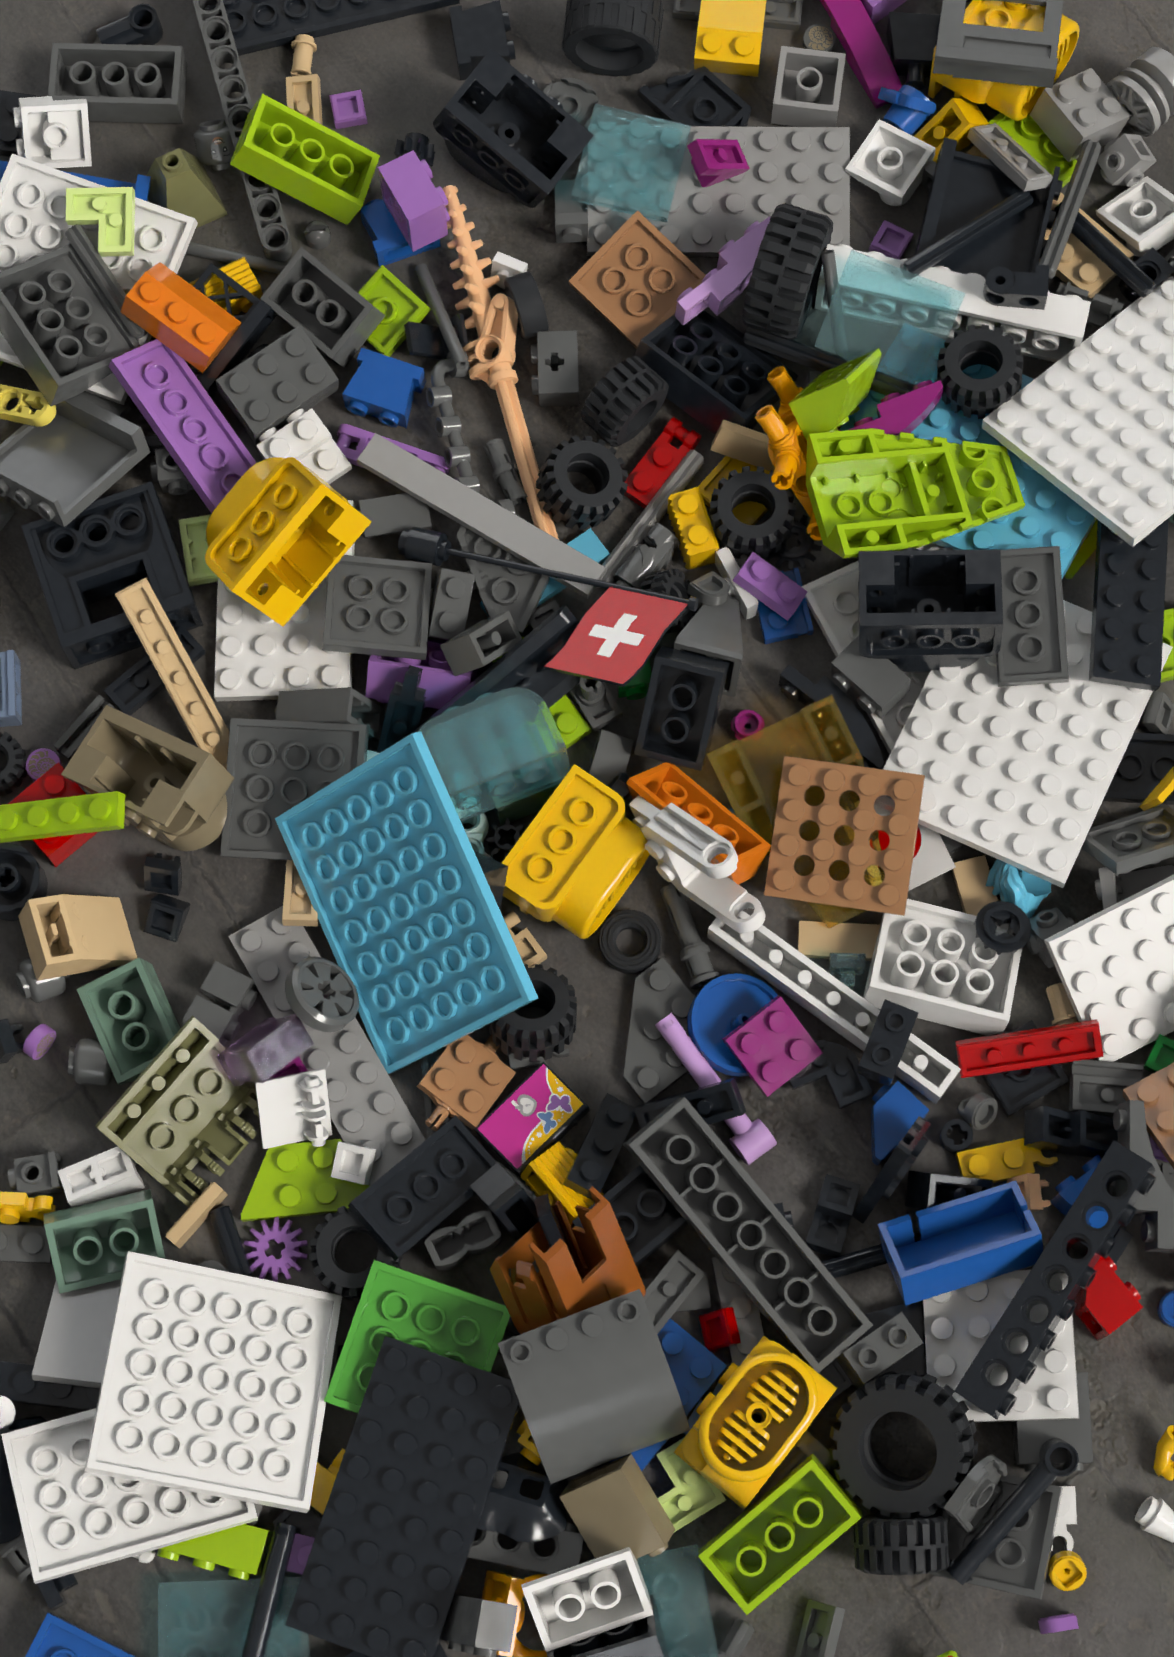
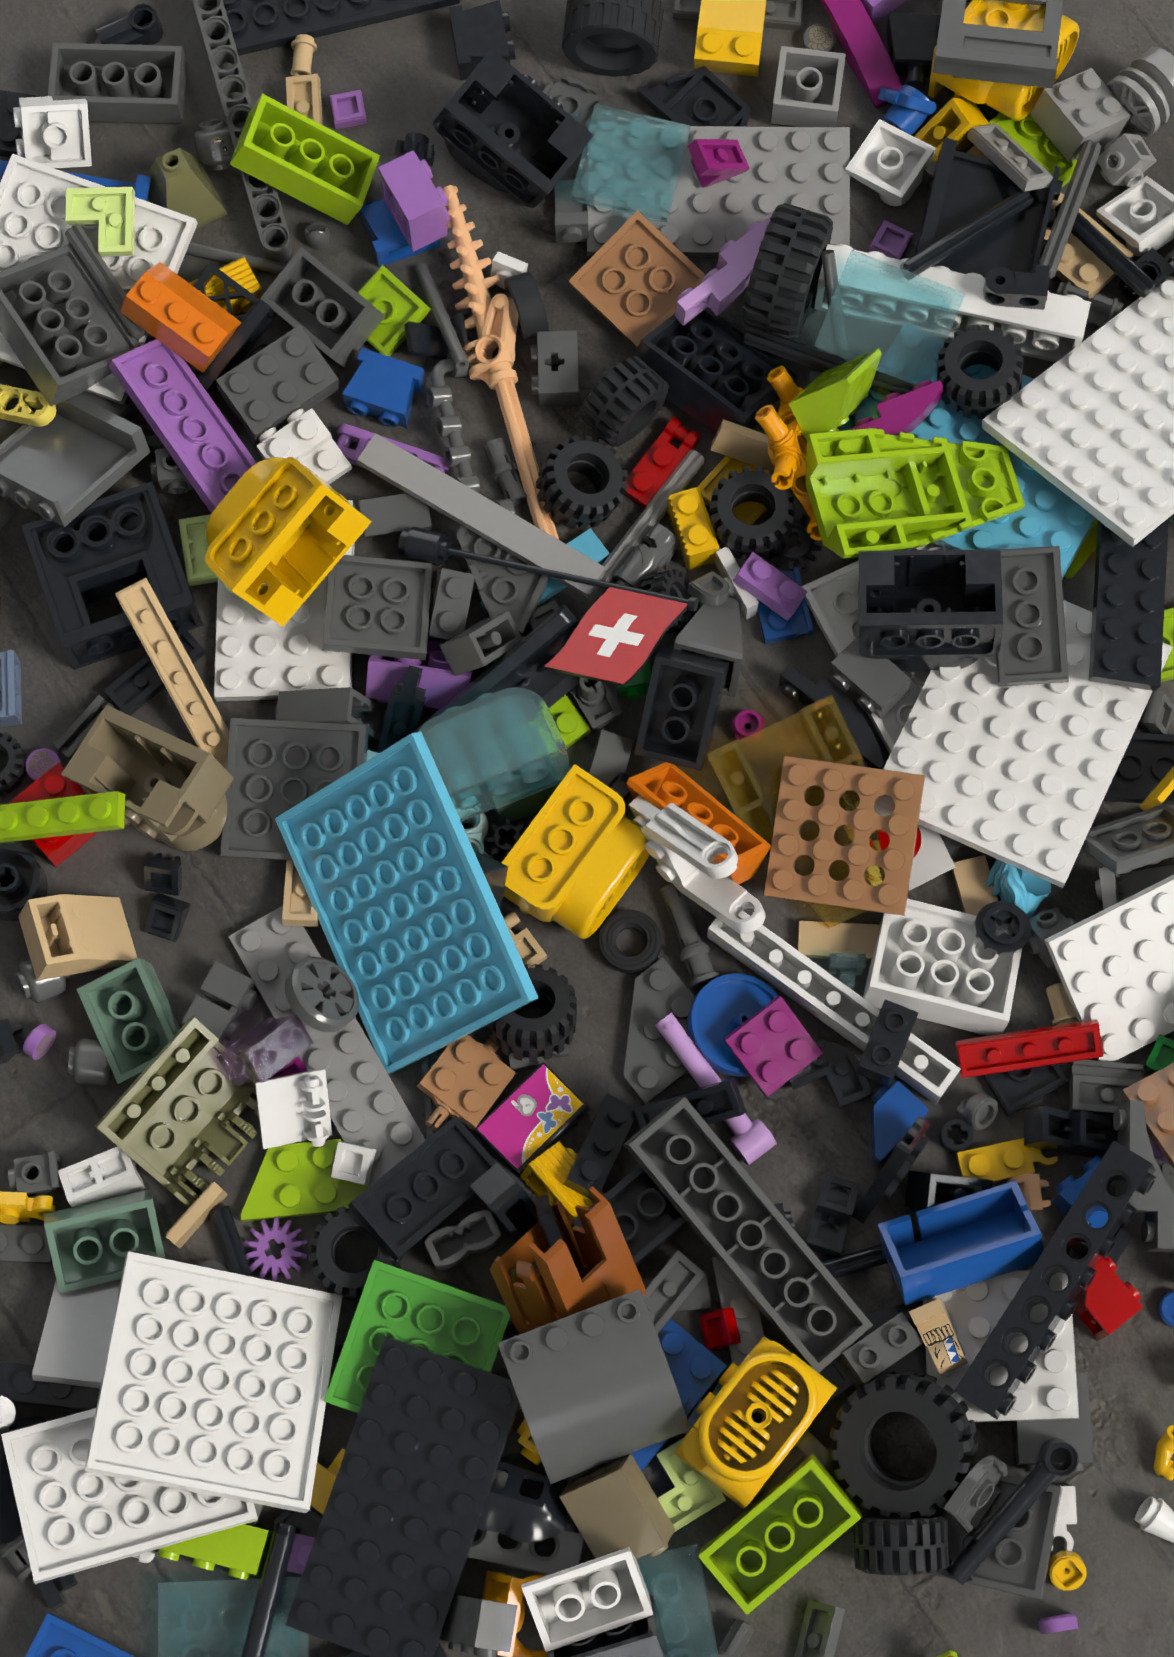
none -> tan leg [909,1298,968,1375]

